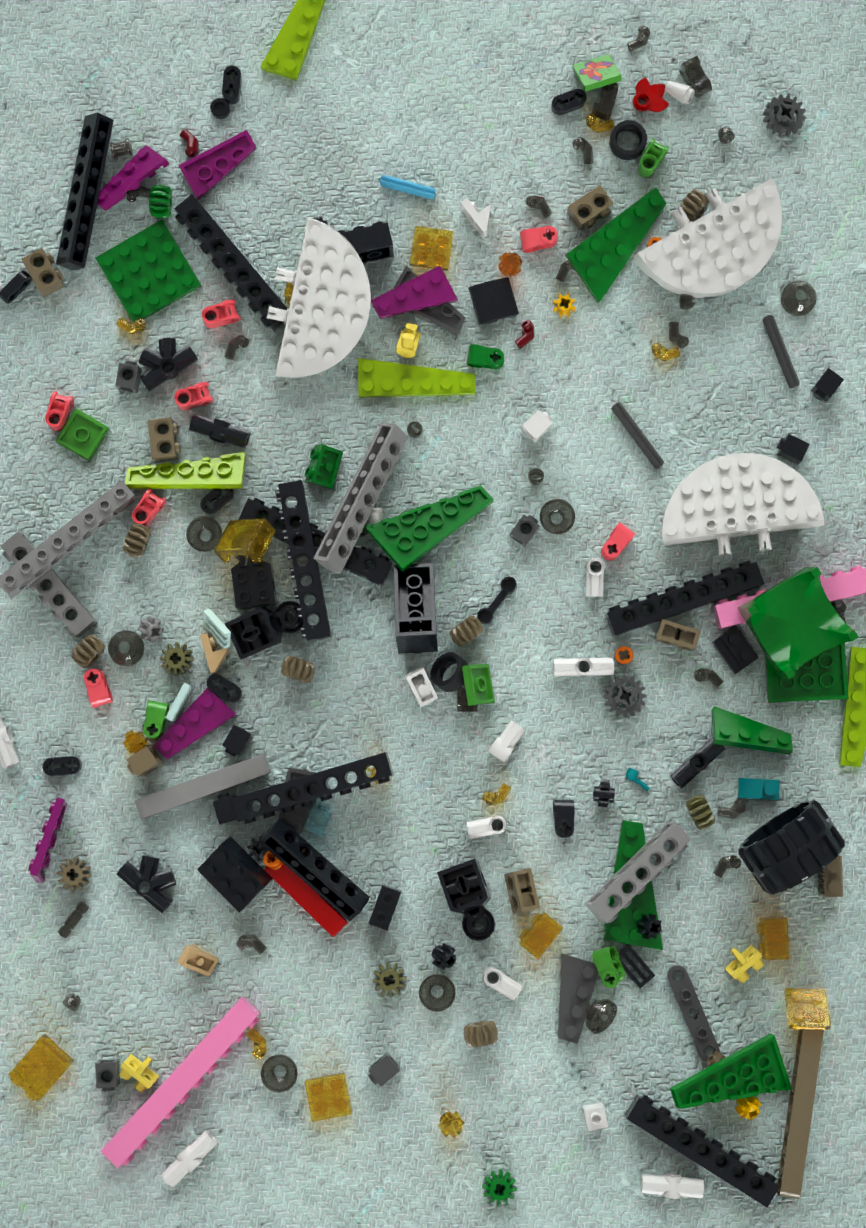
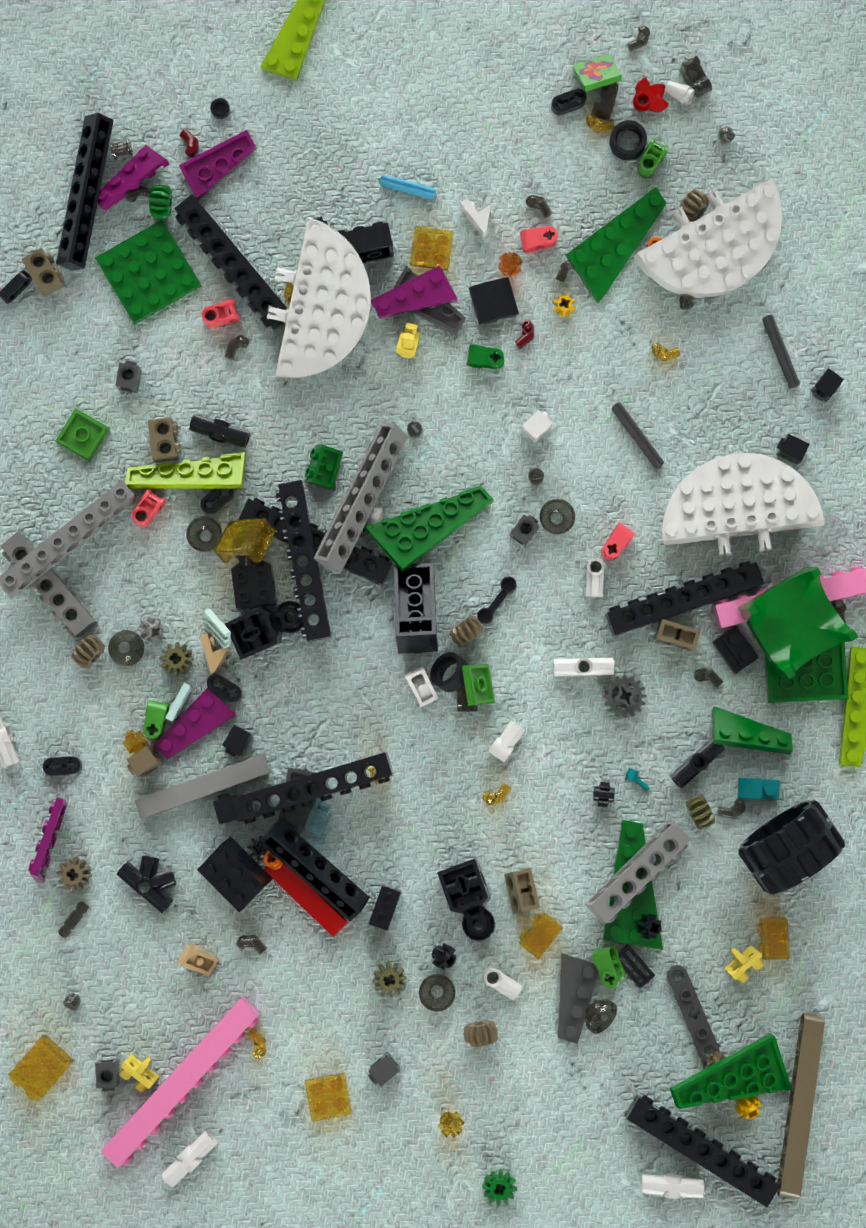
coral piece [45,391,74,431] -> none
coral piece [84,669,113,708] -> none
clear yellow arm [116,317,146,334] -> none
dark tan gear [123,523,151,558] -> none
black piece [139,337,198,392] -> none
coral piece [174,382,214,411] -> none
black beam [222,65,242,104] -> none
clear smoke piece [261,1054,298,1093] -> none
dark tan gear [281,656,315,683] -> none
lime wing [358,358,476,398] -> none
white piece [466,815,506,839] -> none
black piece [553,800,575,838] -> none
dark tan brick [567,185,614,231] -> none
clear smoke arm [573,137,593,164] -> none
white brick [582,1102,608,1131] -> none
orange bush [614,646,633,664] -> none
clear smoke arm [669,322,689,348] -> none
clear smoke arm [713,855,742,878] -> none
dark grey gear [763,94,806,137] -> none
clear smoke piece [781,280,817,316] -> none
clear yellow plate [784,988,831,1030] -> none
dark tan brick [818,855,843,897] -> none

